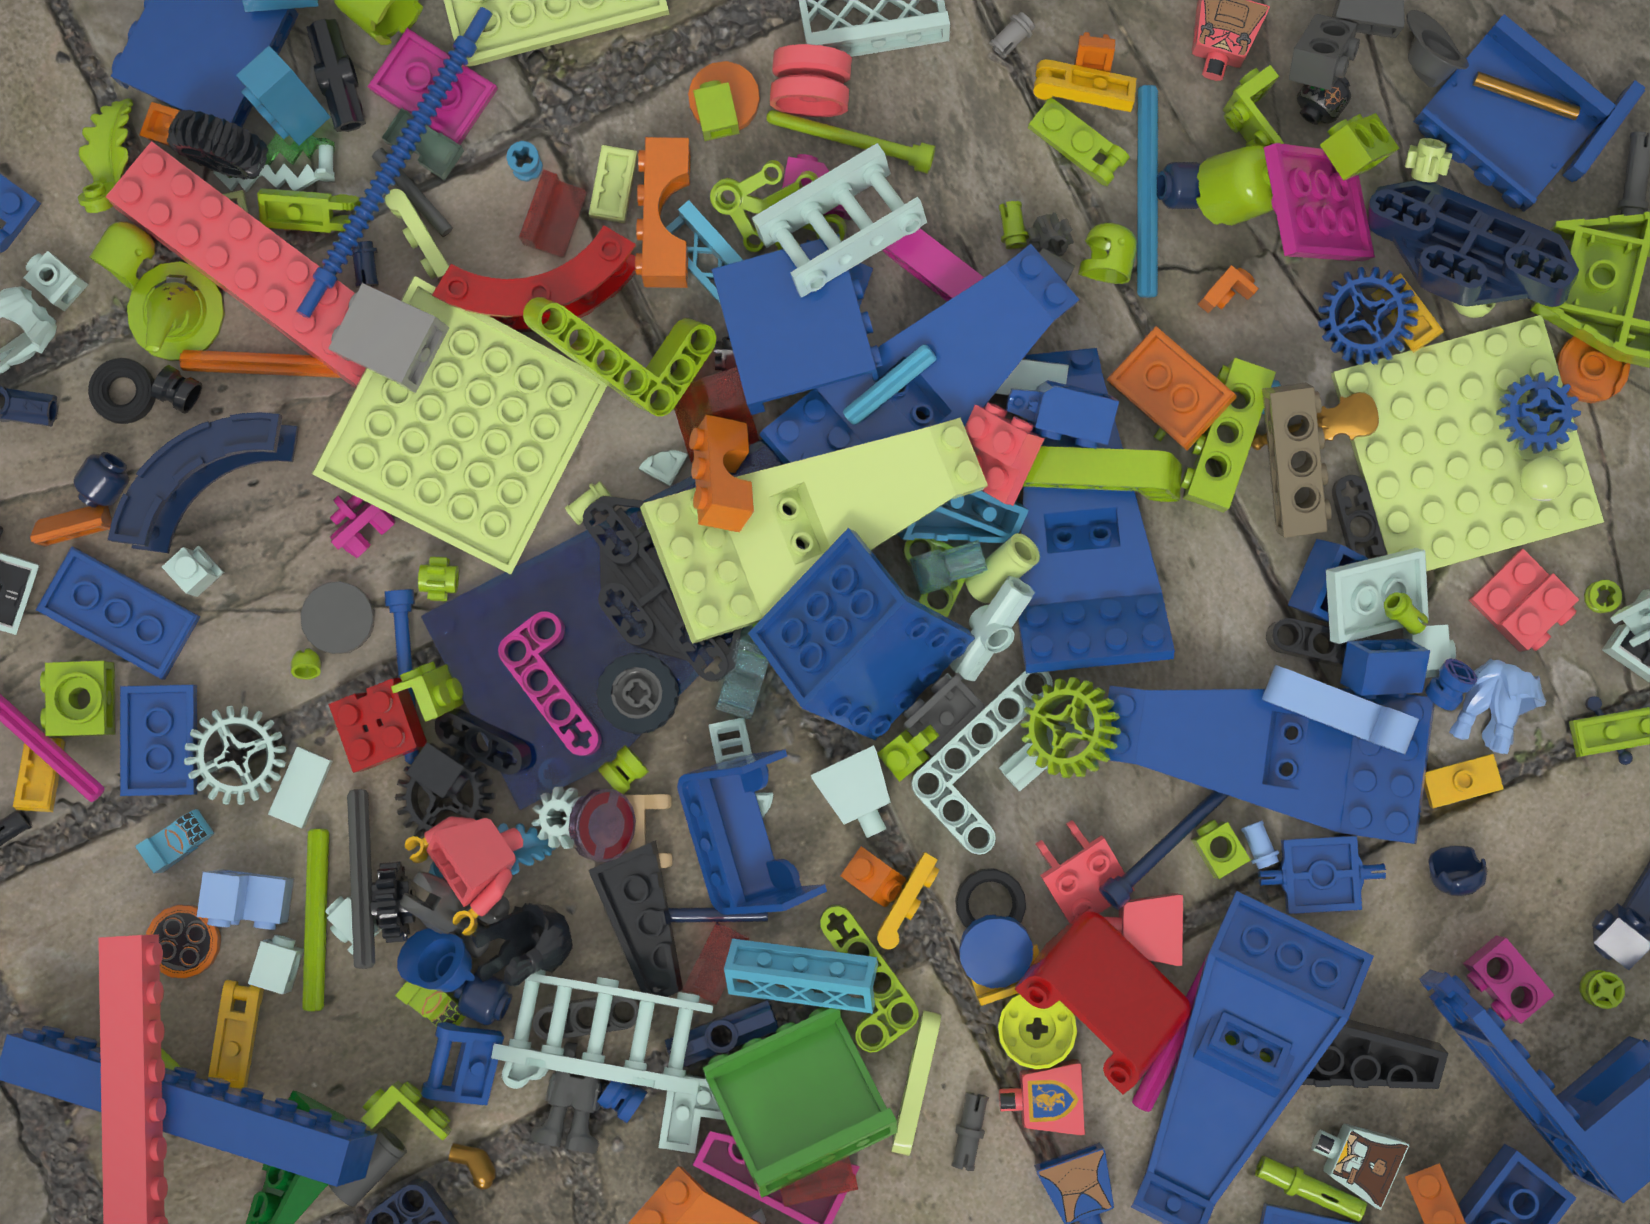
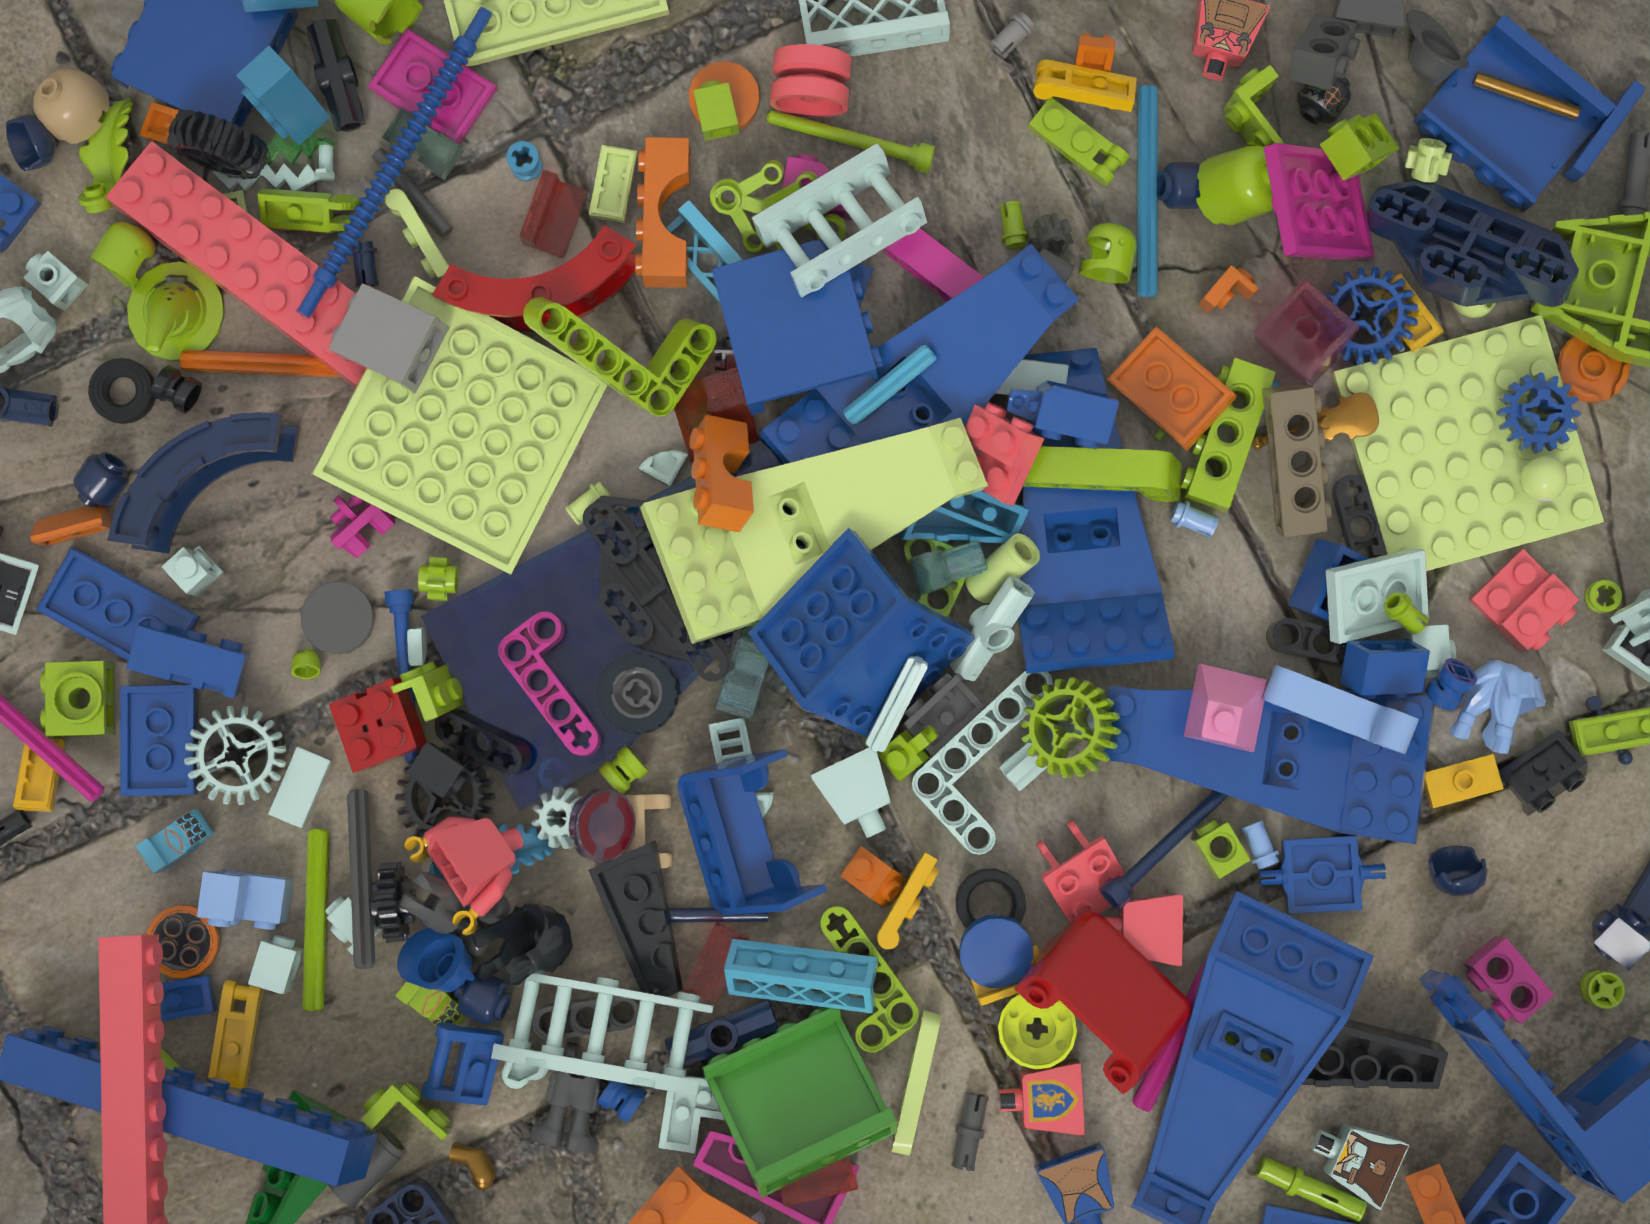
none -> dark blue hair [6,114,56,171]
none -> tan cylinder [33,69,110,144]
none -> blue wedge [126,620,250,699]
none -> blue plate [160,974,217,1021]
none -> light aqua tile [407,627,428,666]
none -> light aqua axle [866,656,928,752]
none -> light blue pin [1169,501,1219,538]
none -> bright pink slope [1184,664,1268,752]
none -> clear pink slope [1253,278,1359,386]
none -> black bracket [1499,730,1587,816]

